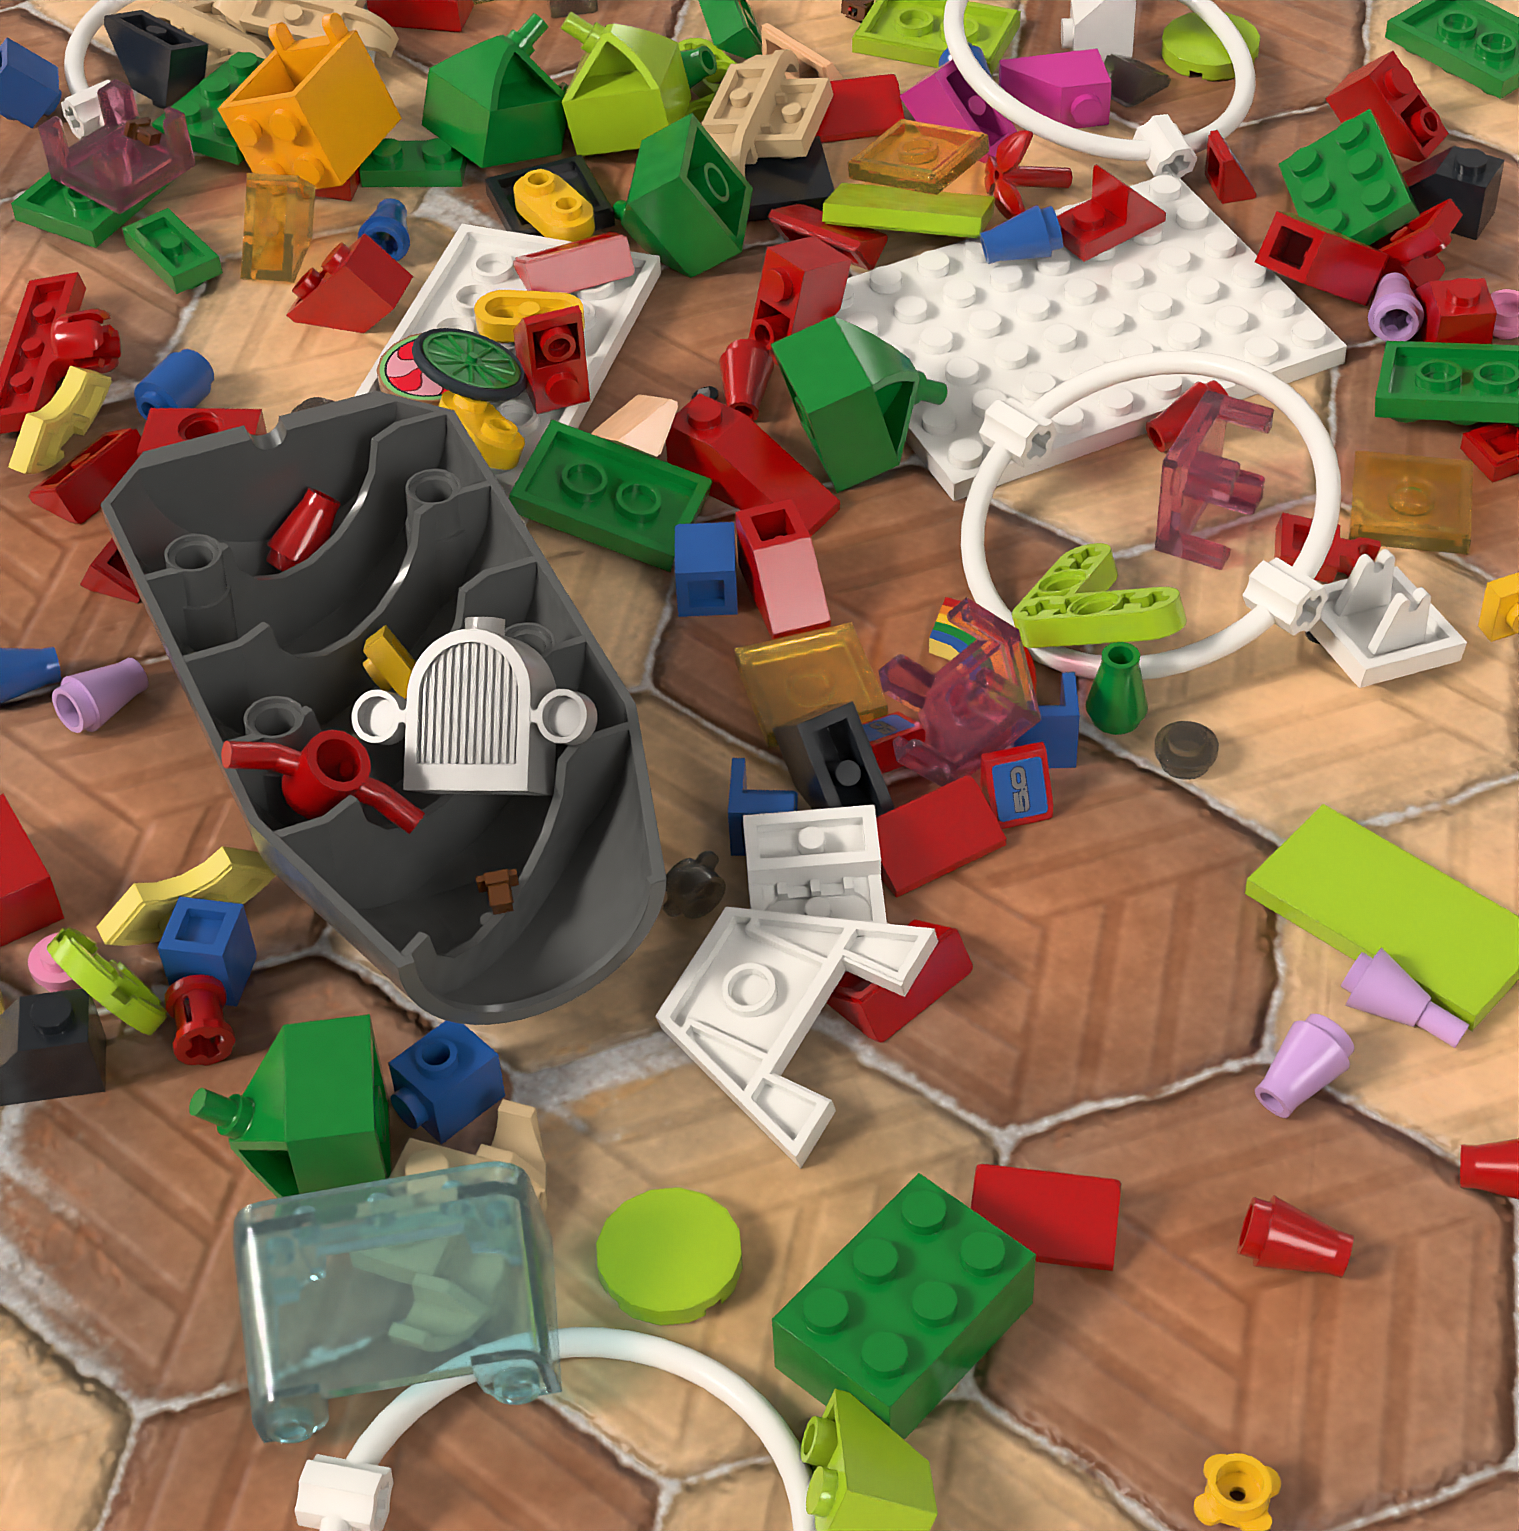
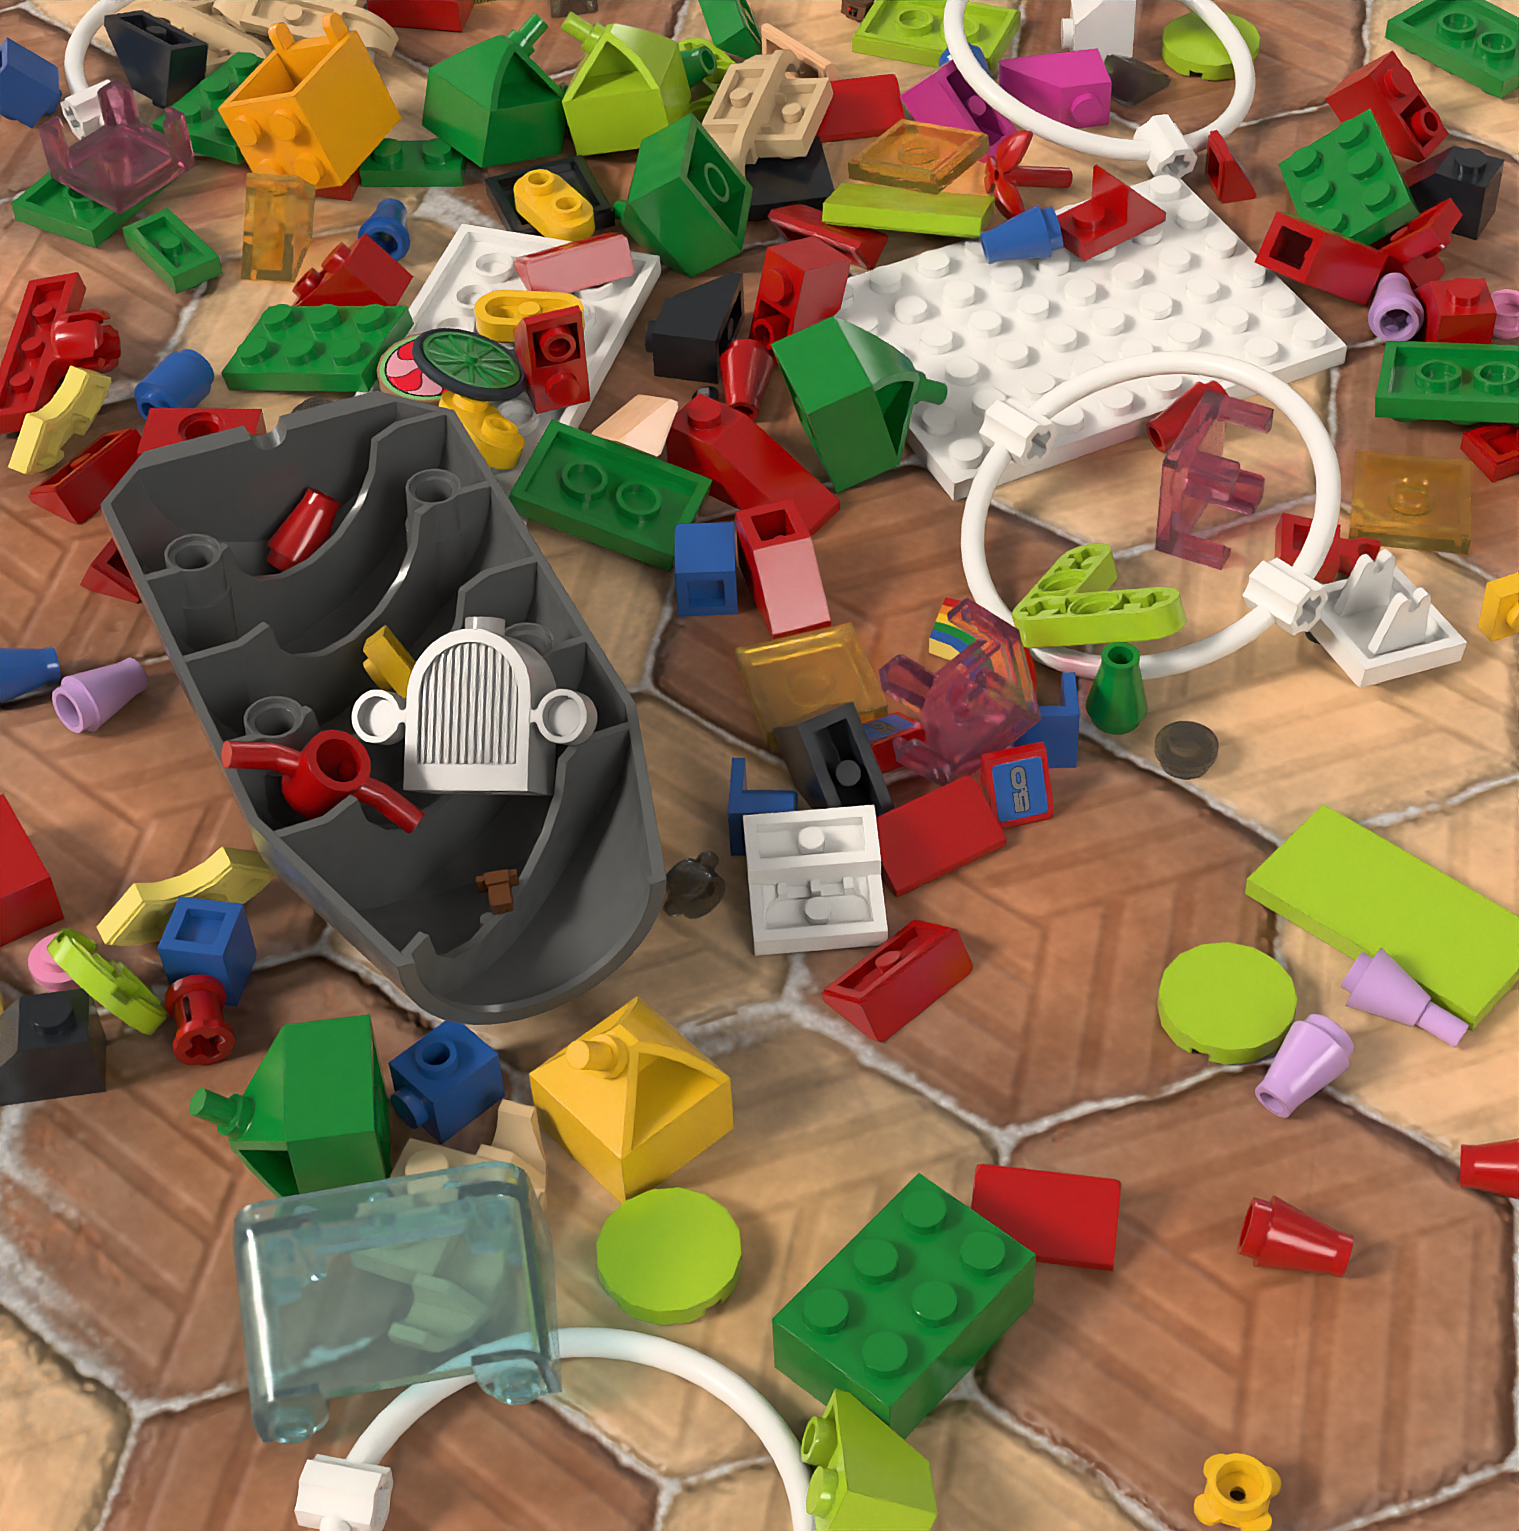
reddish brown piece [123,117,162,146] -> none
white wing [656,907,938,1169] -> none
none -> green plate [221,304,414,392]
none -> yellow piece [529,996,734,1204]
none -> black slope [645,272,745,384]
none -> lime tile [1157,942,1298,1065]

